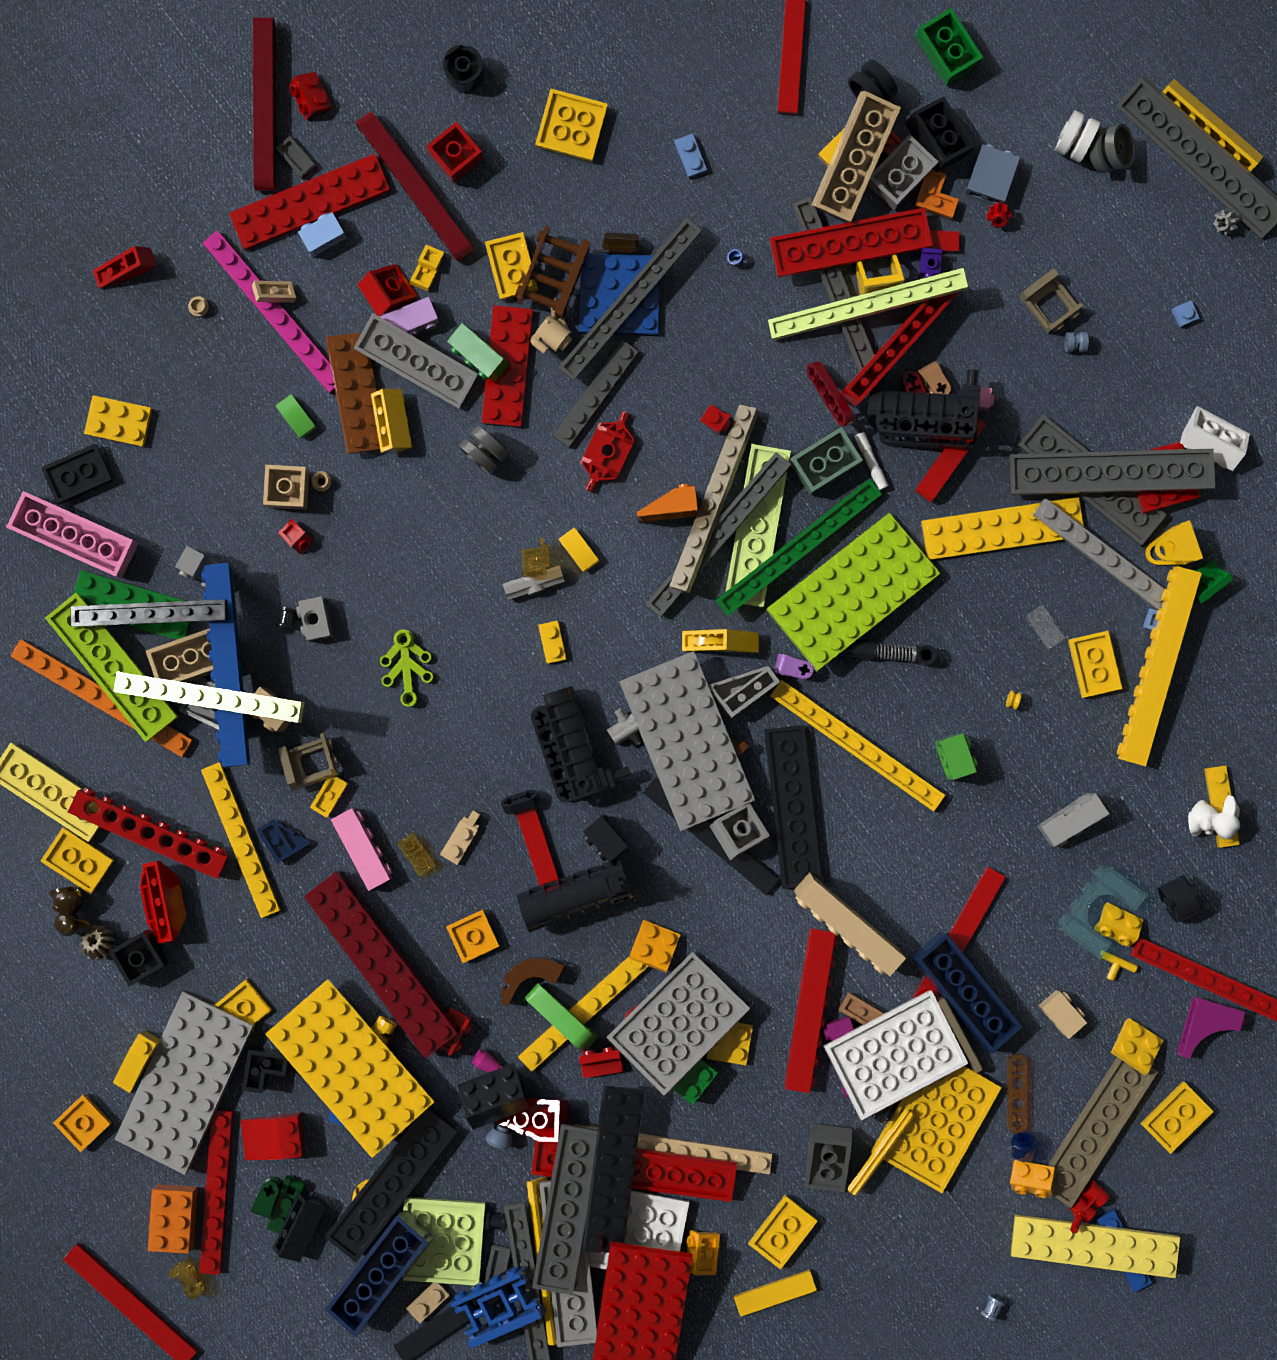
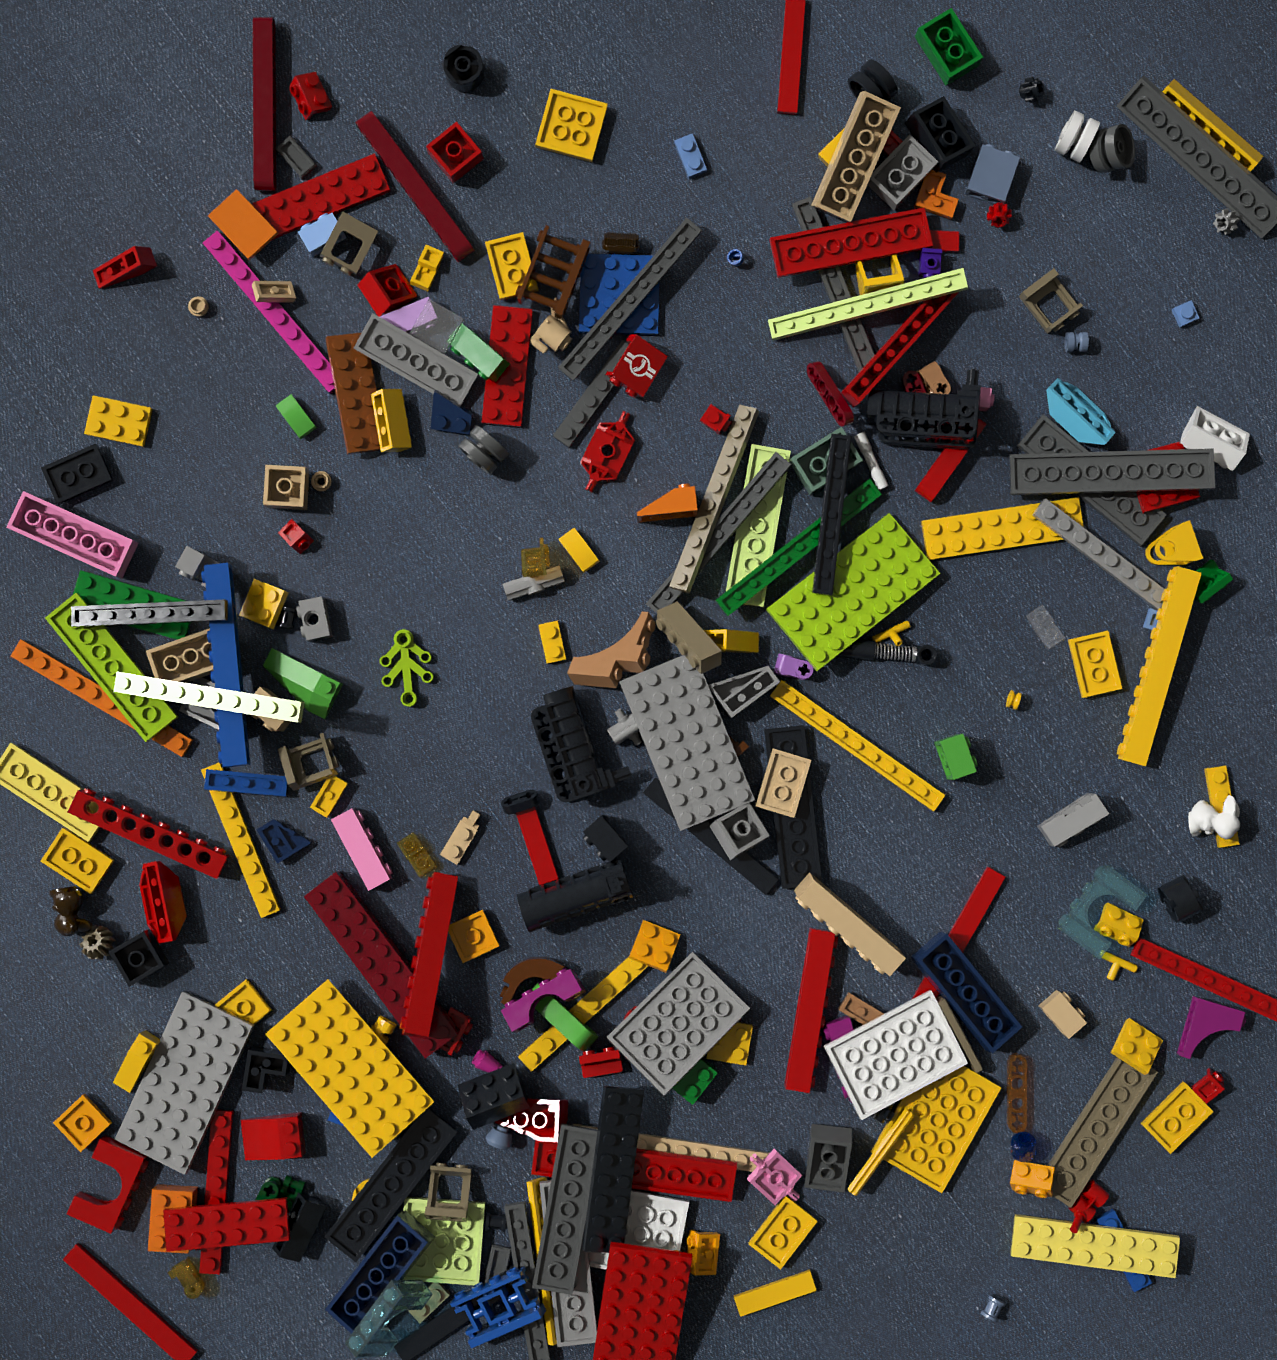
none -> red arch [67,1135,149,1234]
none -> red plate [163,1198,290,1252]
none -> blue plate [204,769,287,797]
none -> orange tile [208,189,278,261]
none -> yellow plate [239,579,289,629]
none -> bright green wedge [263,648,343,719]
none -> dark tan window [320,211,378,276]
none -> clear light blue arch [345,1280,433,1358]
none -> red brick [400,872,458,1039]
none -> clear tile [410,299,464,354]
none -> dark tan window [425,1163,472,1222]
none -> dark blue wing [430,390,473,435]
none -> magenta arch [501,968,586,1033]
none -> medium nougat arch [567,612,656,688]
none -> red panel [605,334,668,398]
none -> dark tan brick [656,601,722,674]
none -> bright pink plate [747,1149,802,1205]
none -> tan plate [755,748,811,818]
none -> black tile [812,433,852,596]
none -> yellow piece [872,620,911,646]
none -> black gear [1019,77,1044,103]
none -> medium azure wedge [1046,378,1115,445]
none -> red bracket [1192,1068,1225,1104]

